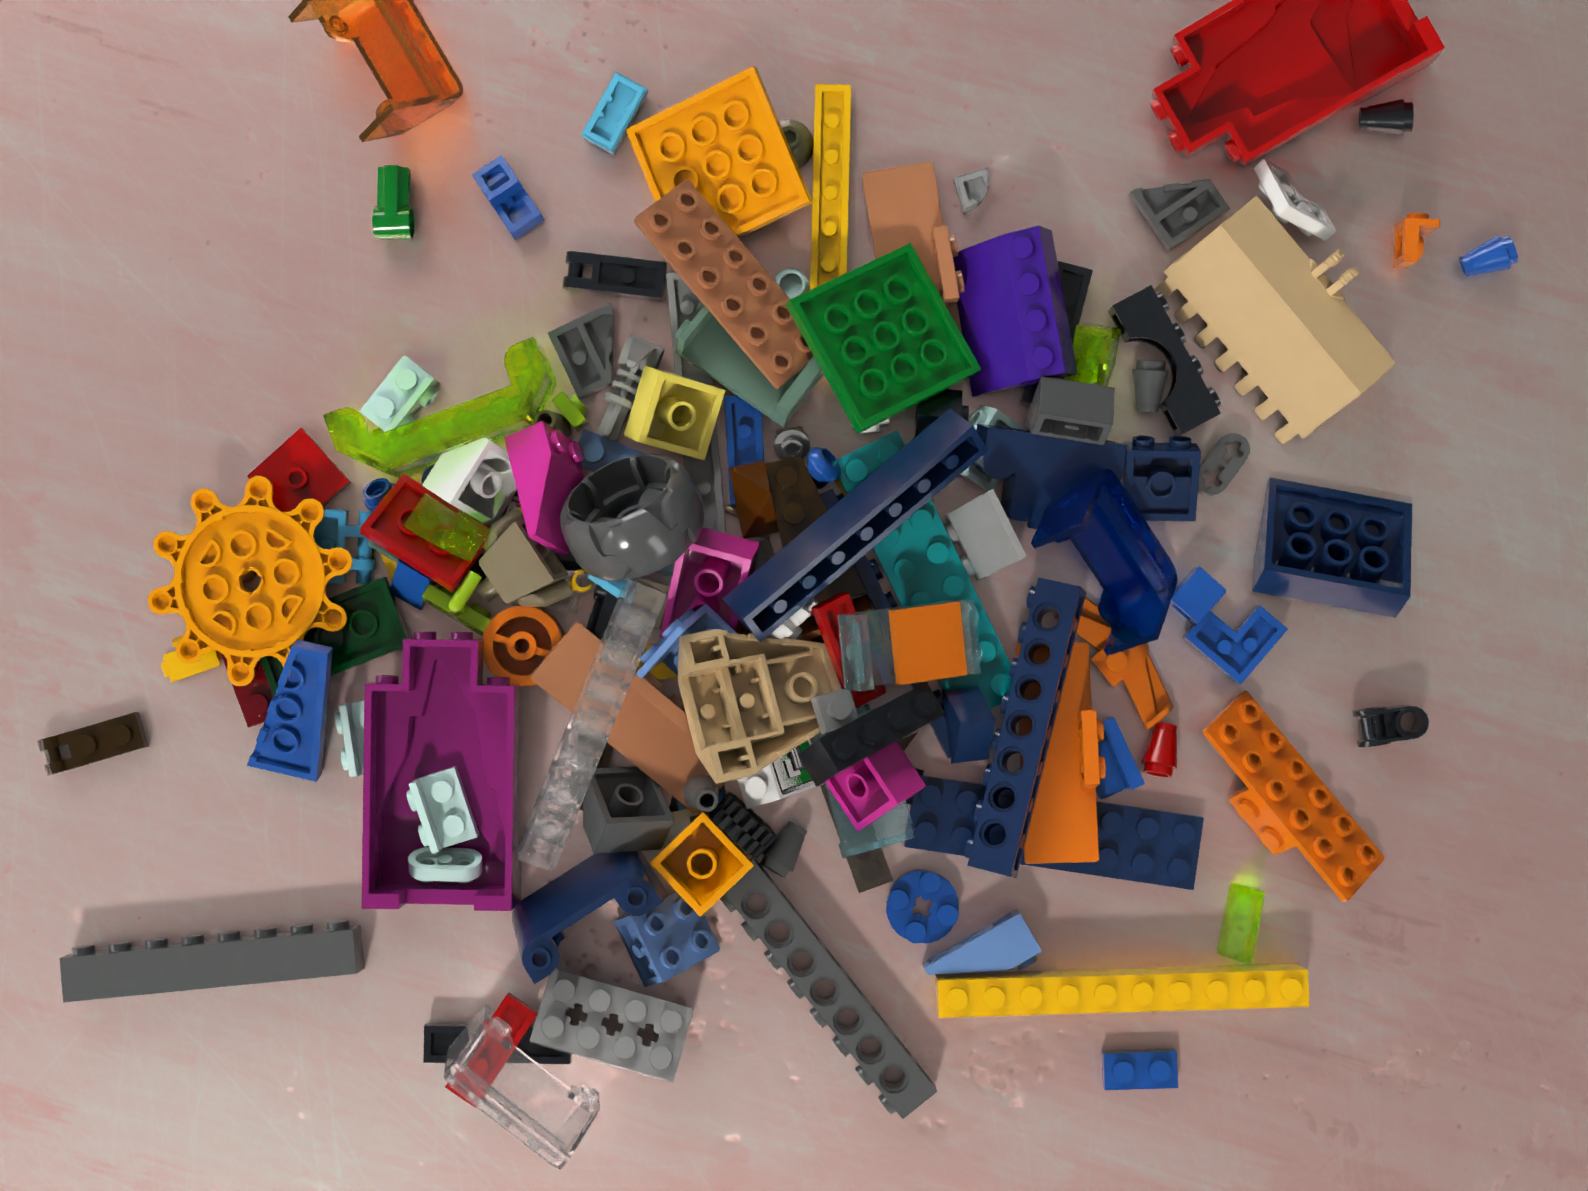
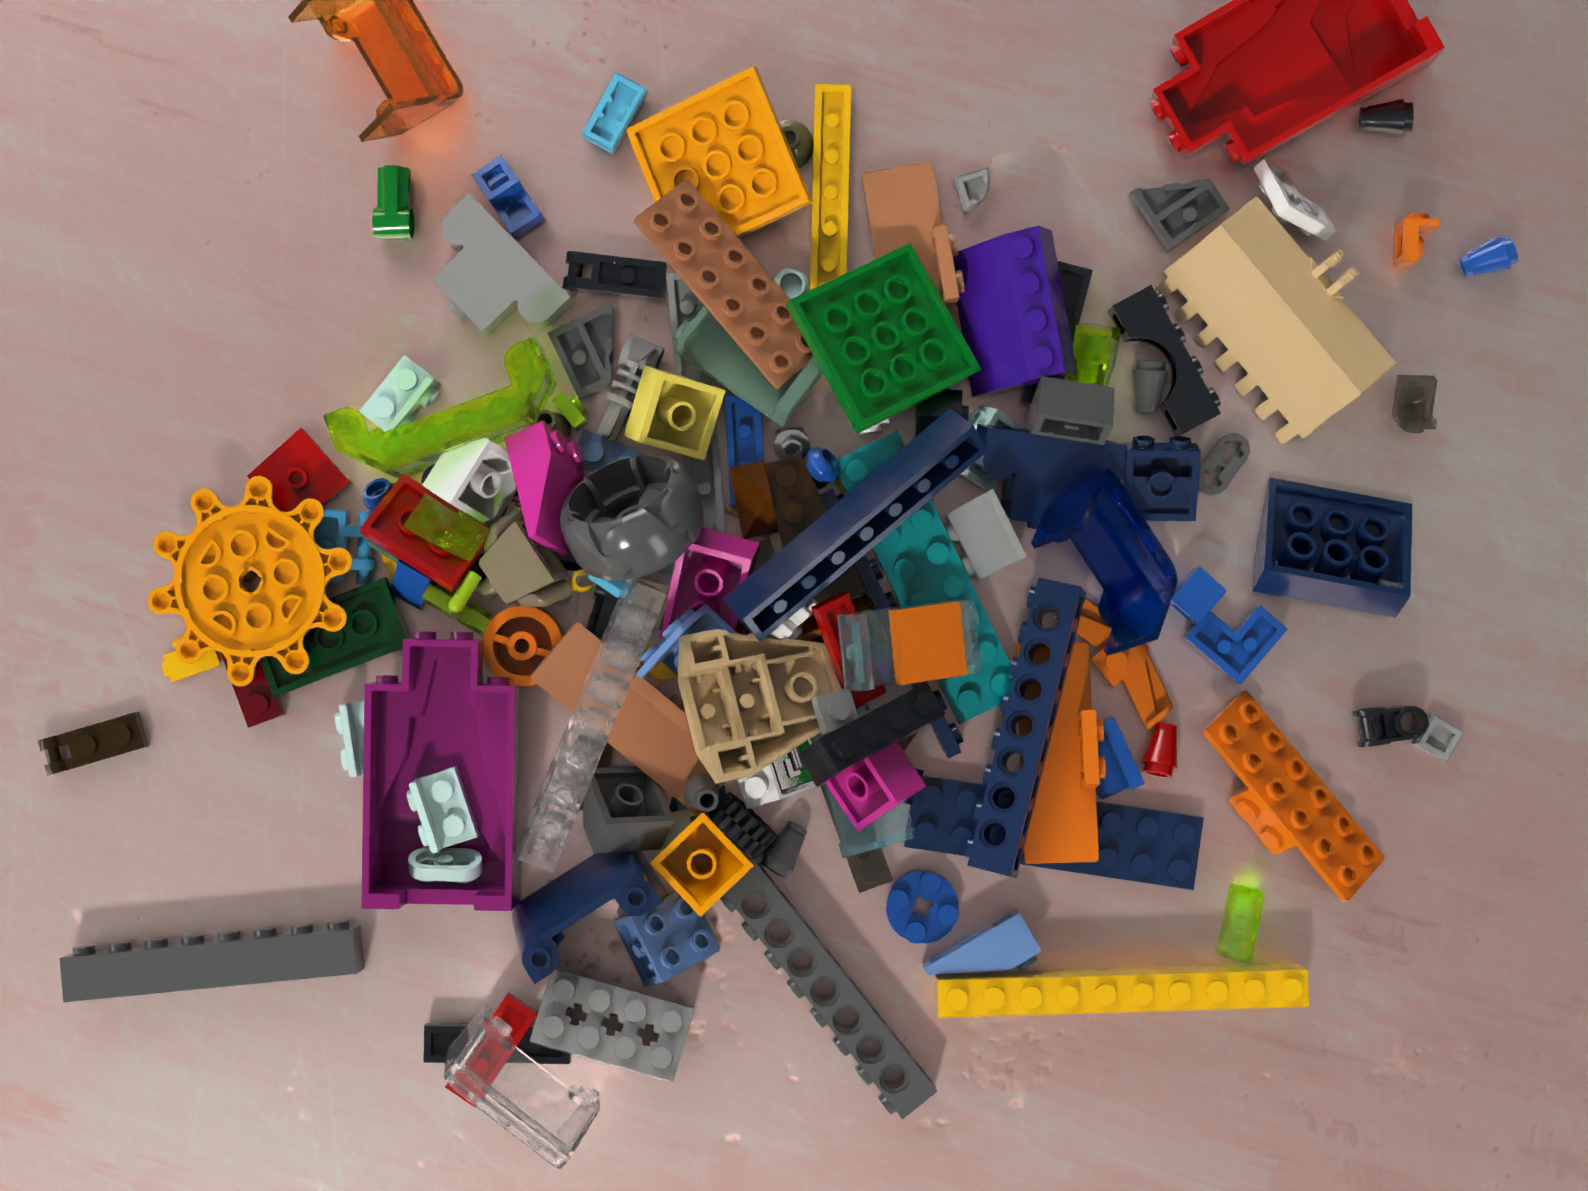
blue wing [247,639,333,782] -> none
dark blue slope [942,686,996,764] -> none
blue plate [1102,1049,1178,1090] -> none
none -> light grey brick [434,193,574,335]
none -> clear smoke bracket [1392,375,1438,433]
none -> light grey tile [1412,713,1465,763]

